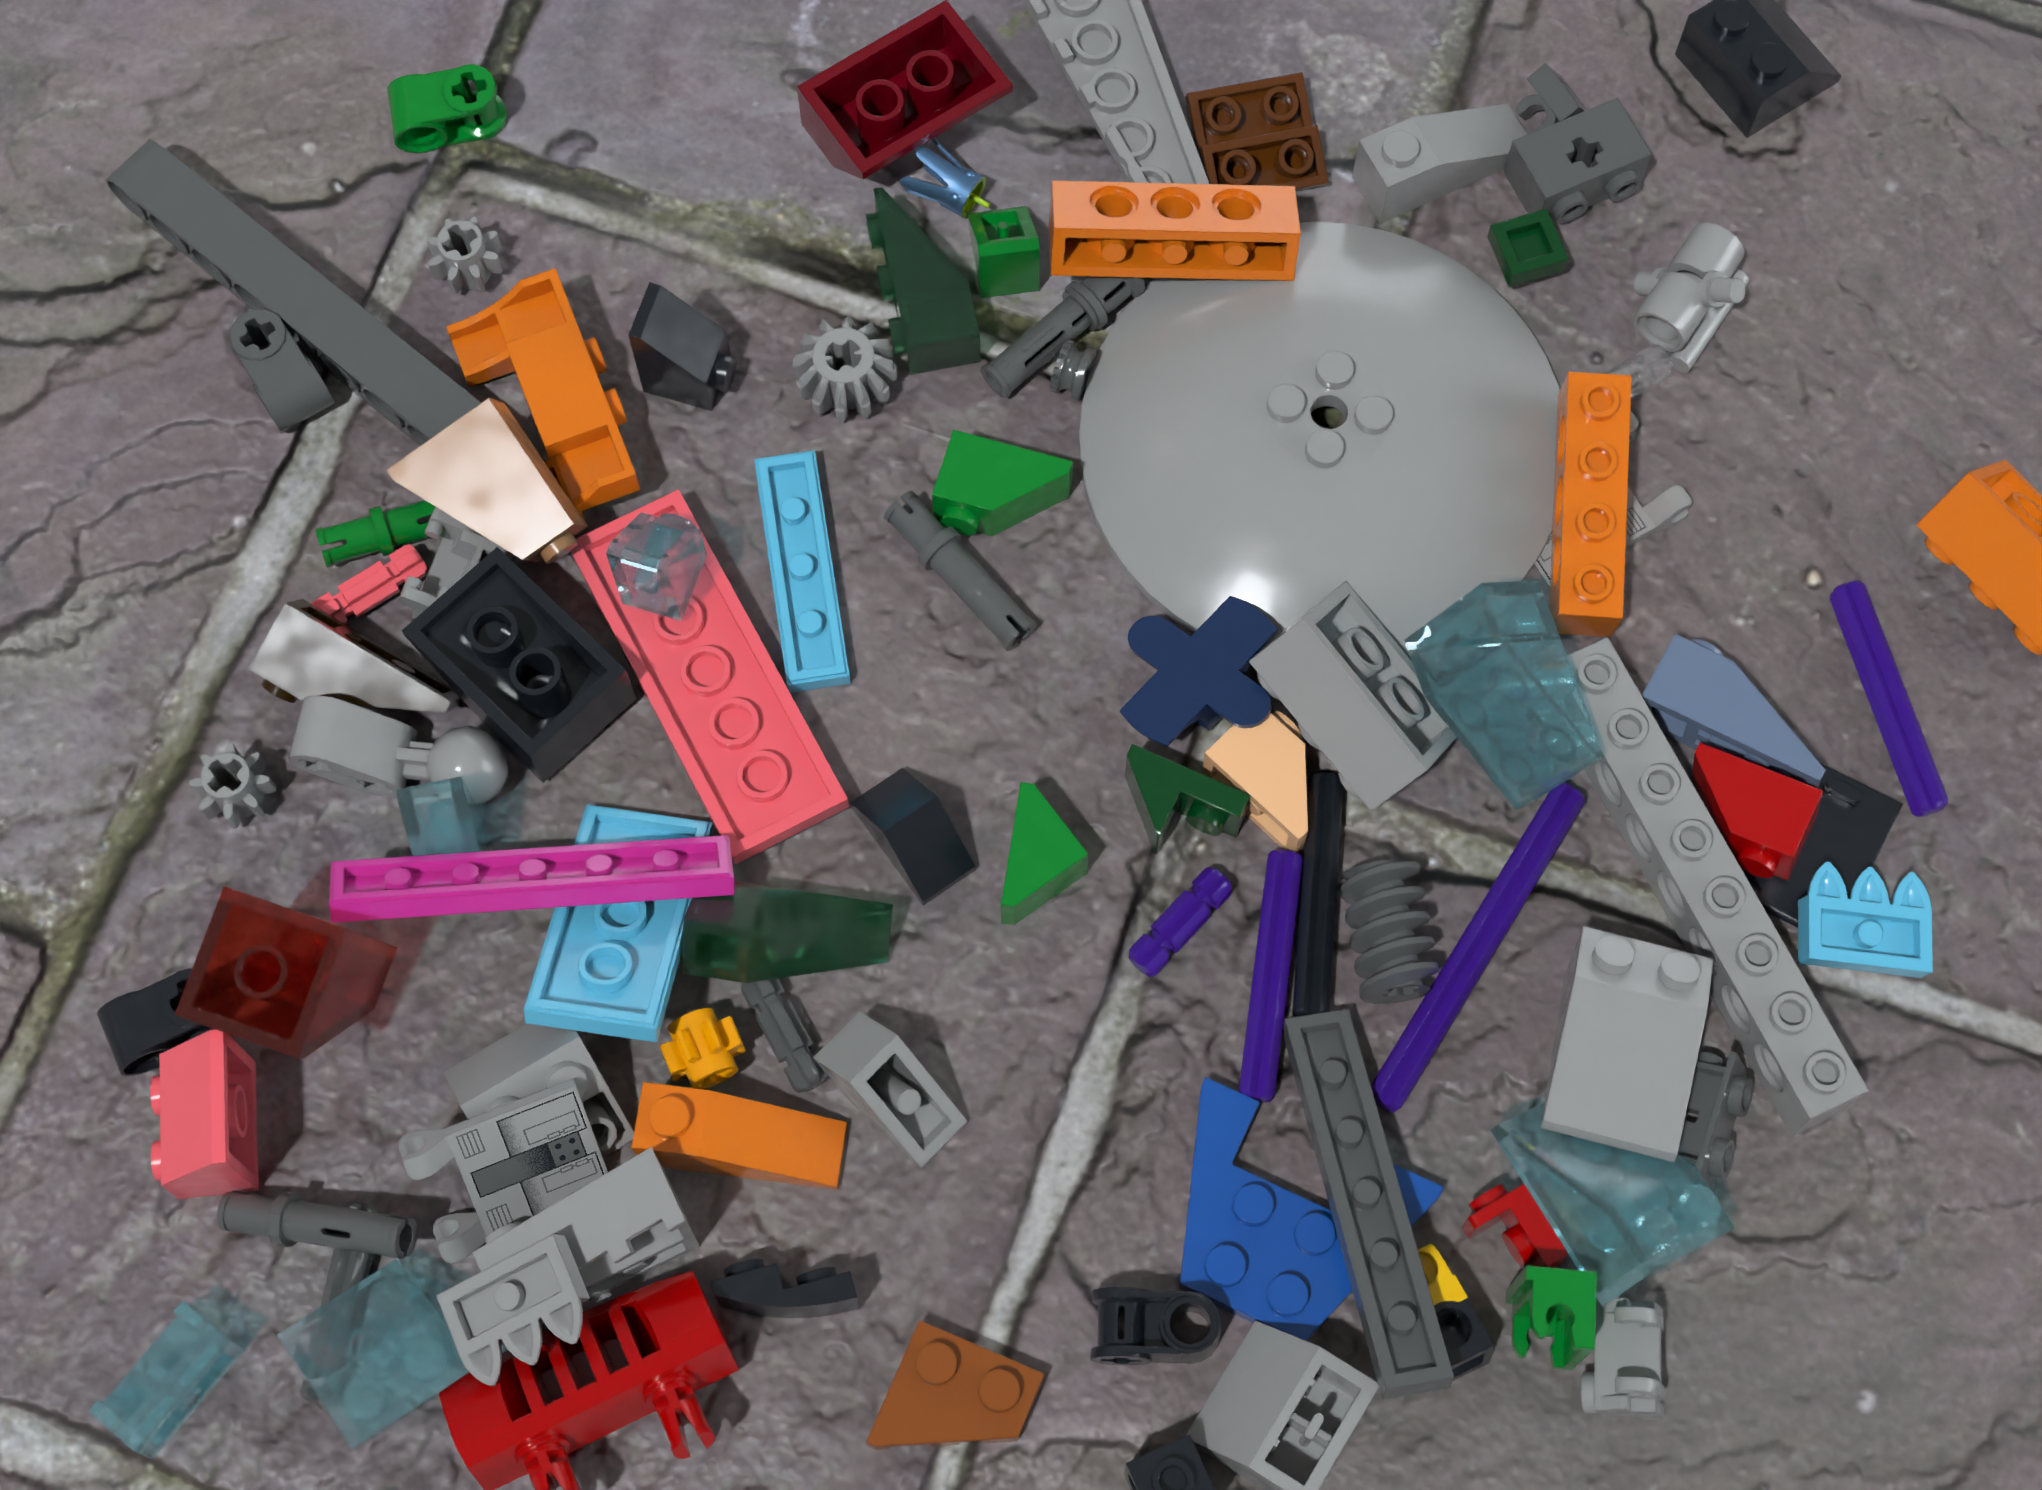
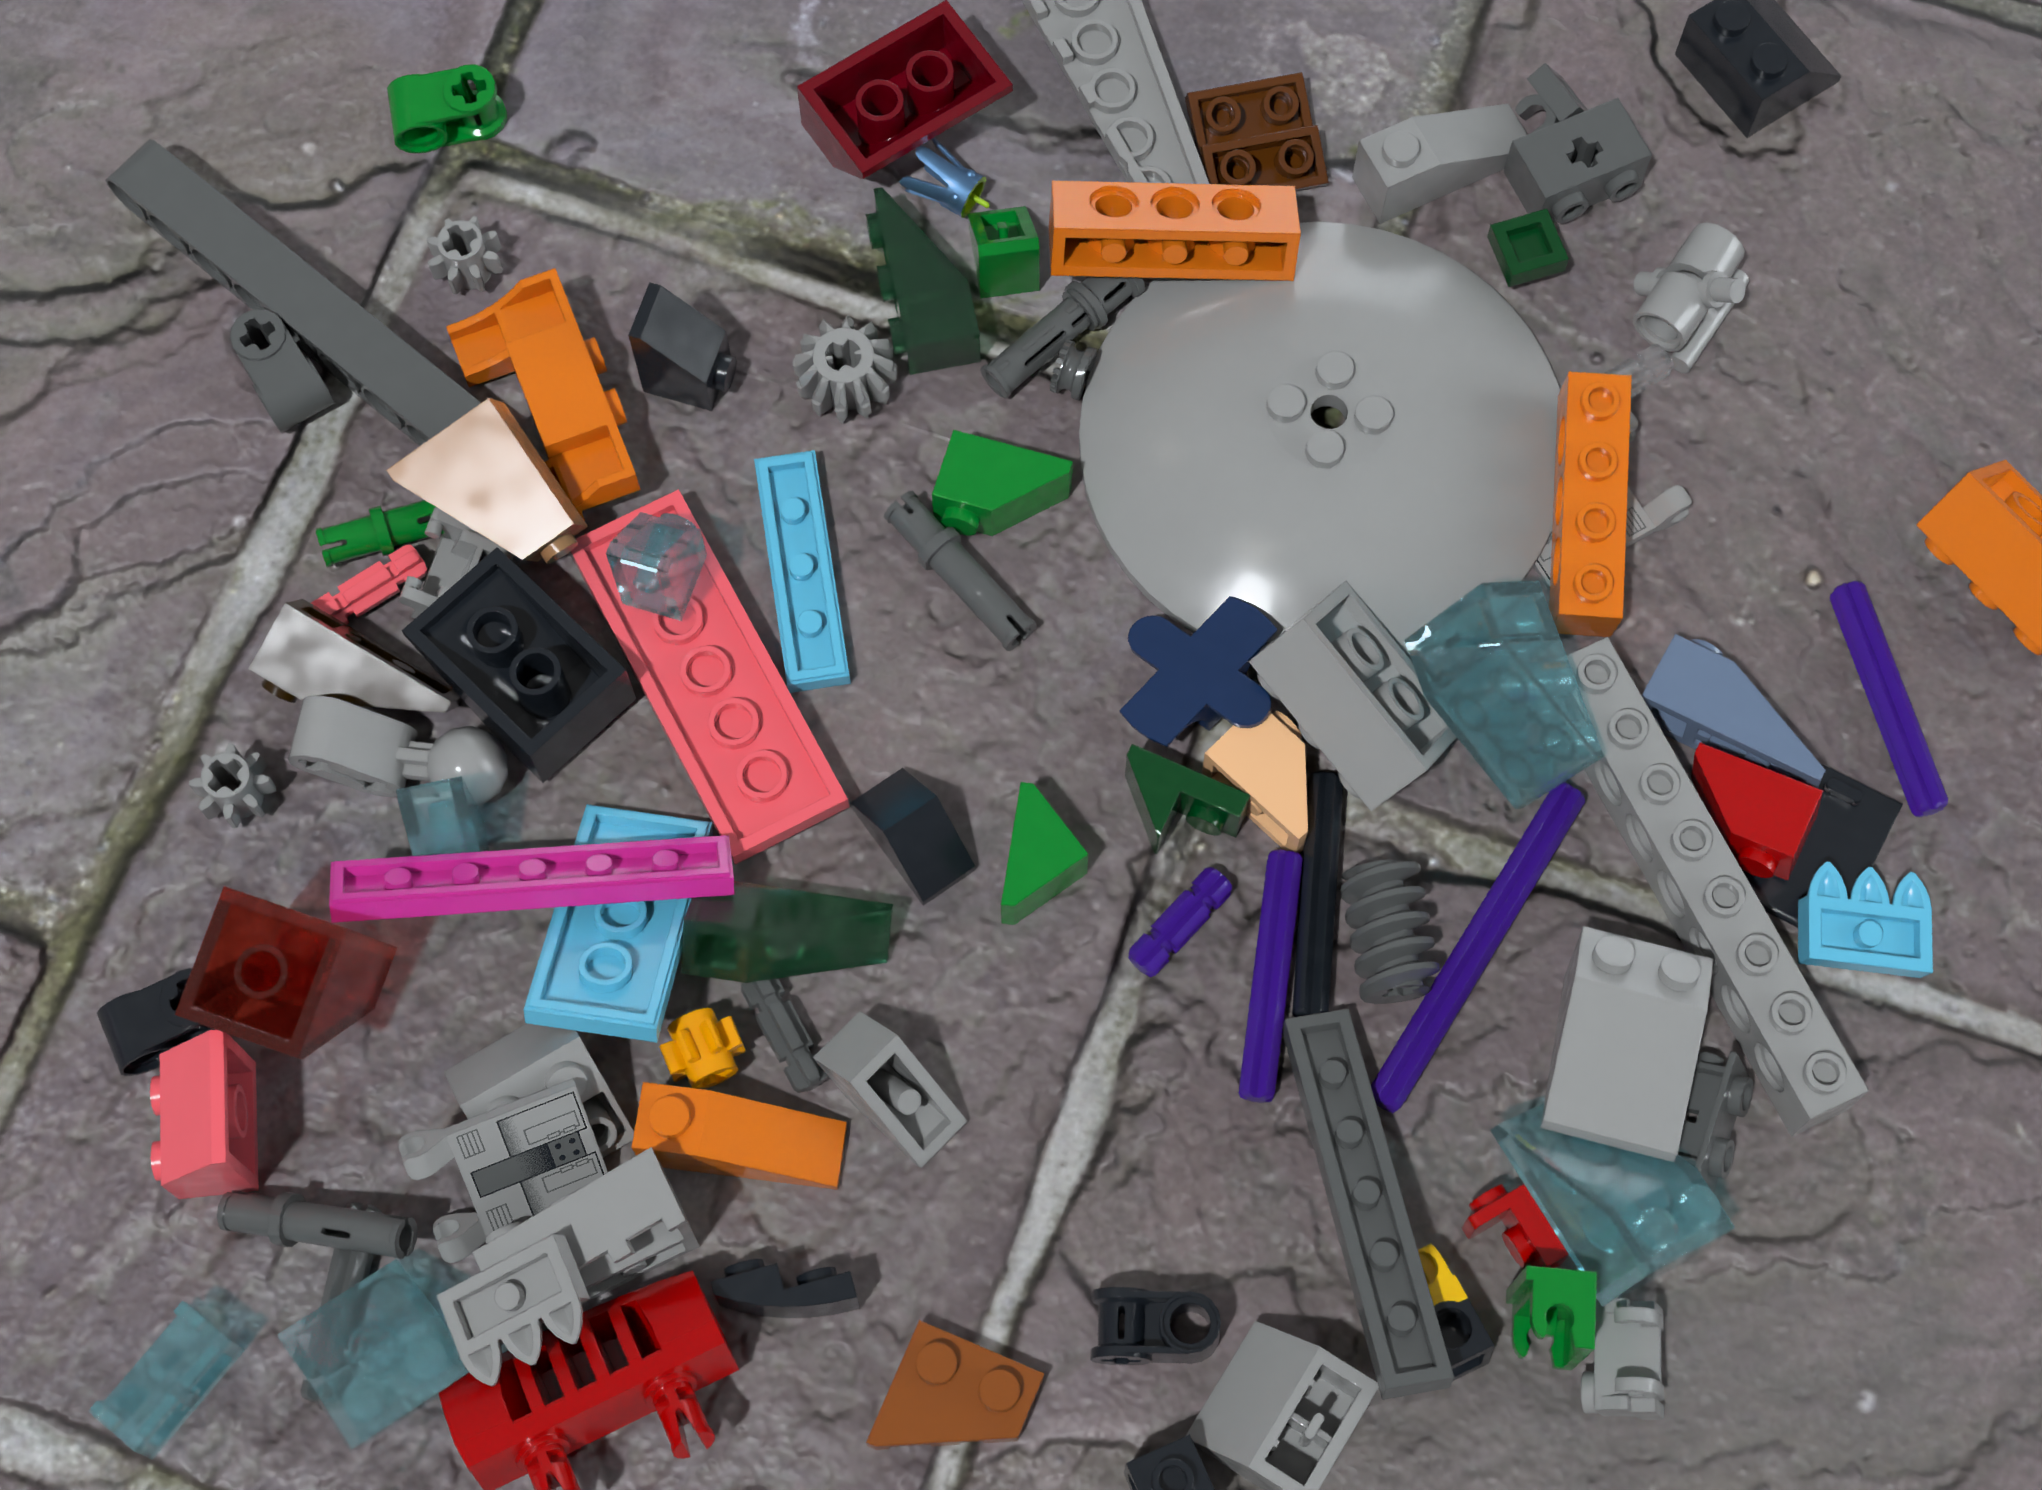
blue wing [1179,1077,1444,1341] -> none

